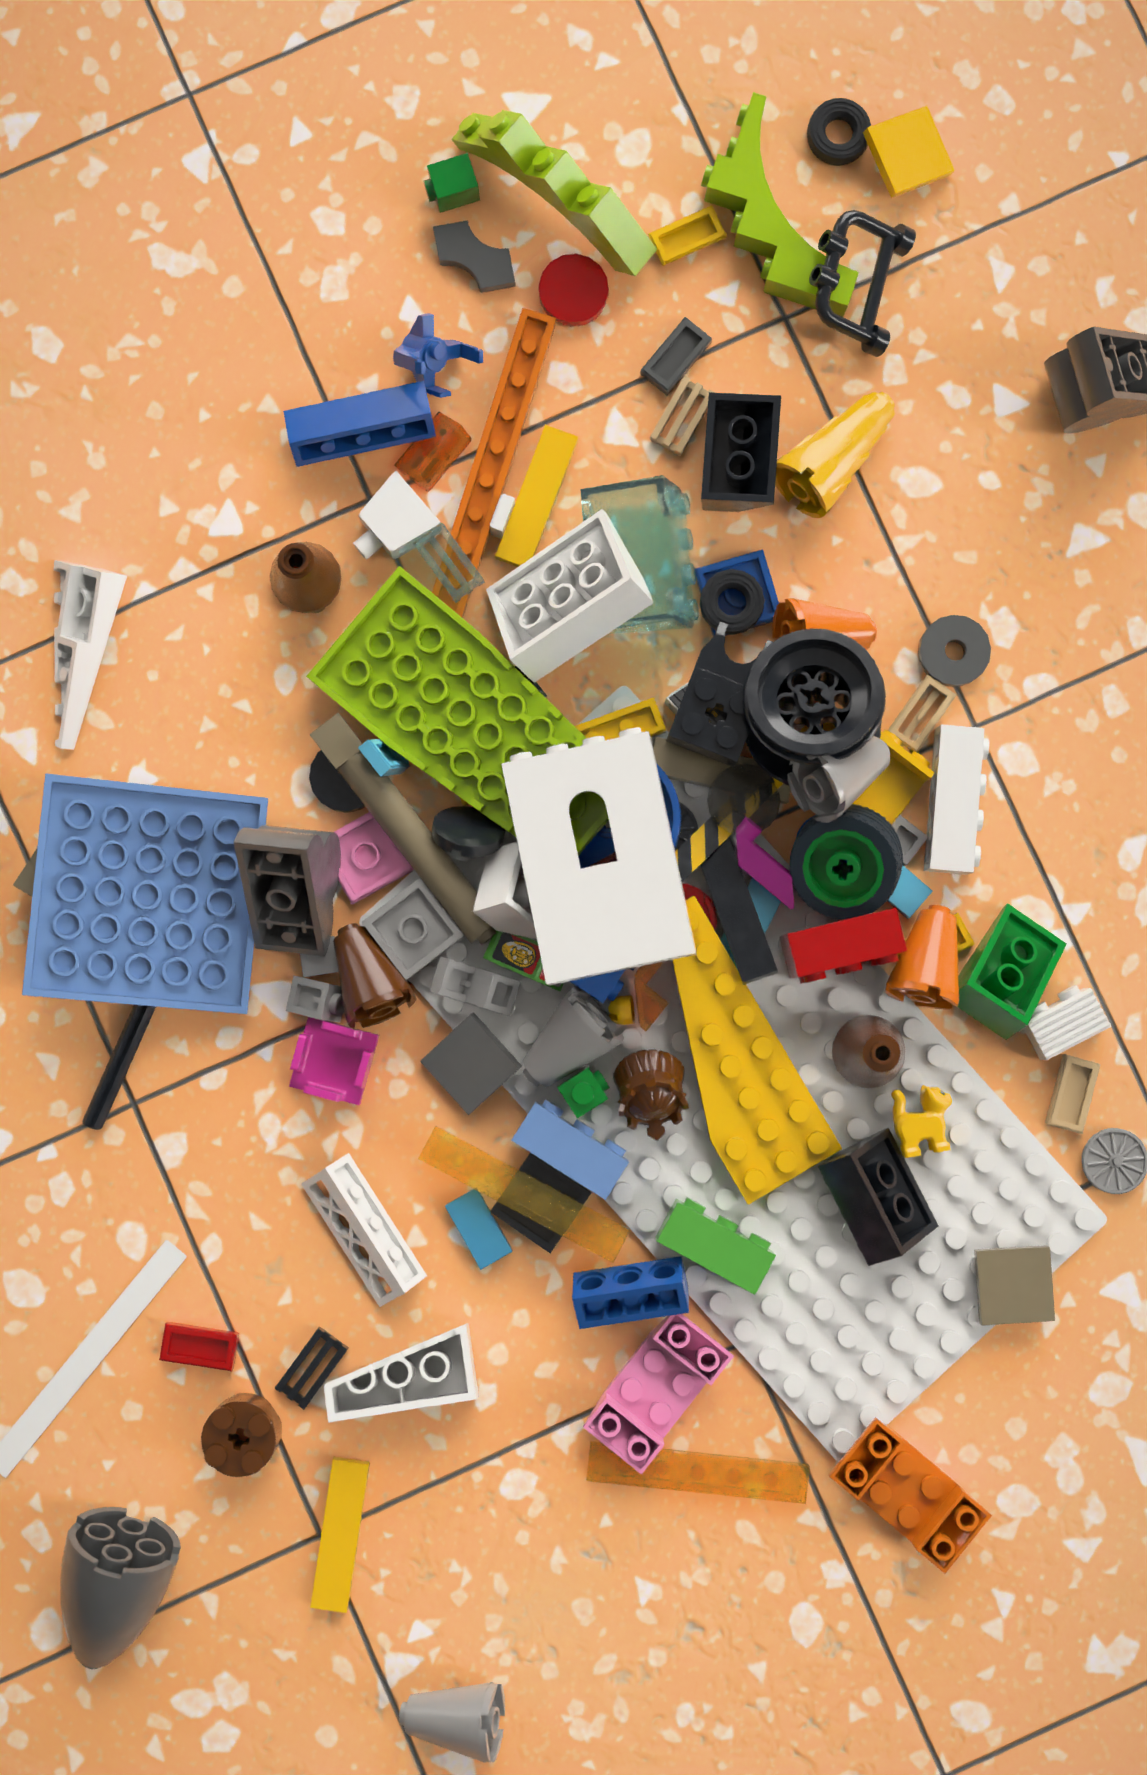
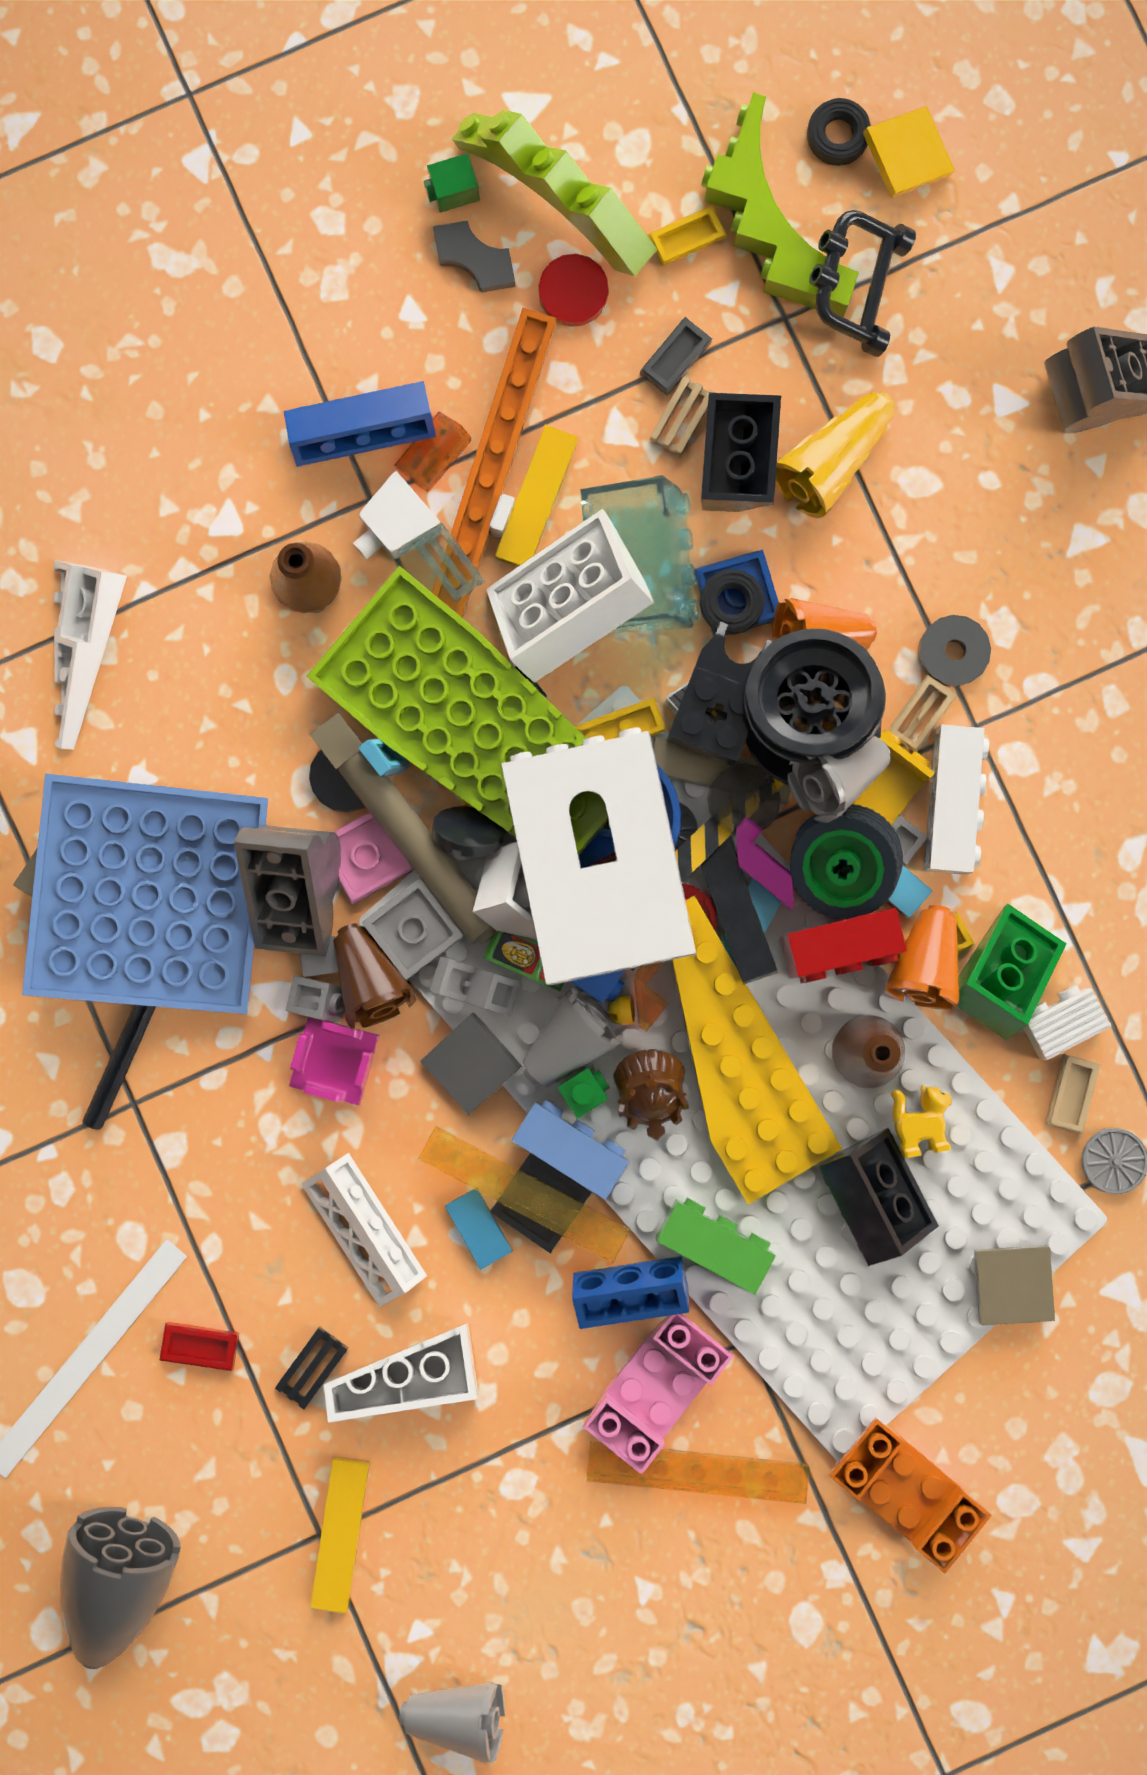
reddish brown brick [201,1393,282,1477] -> none
blue piece [393,313,483,398] -> none

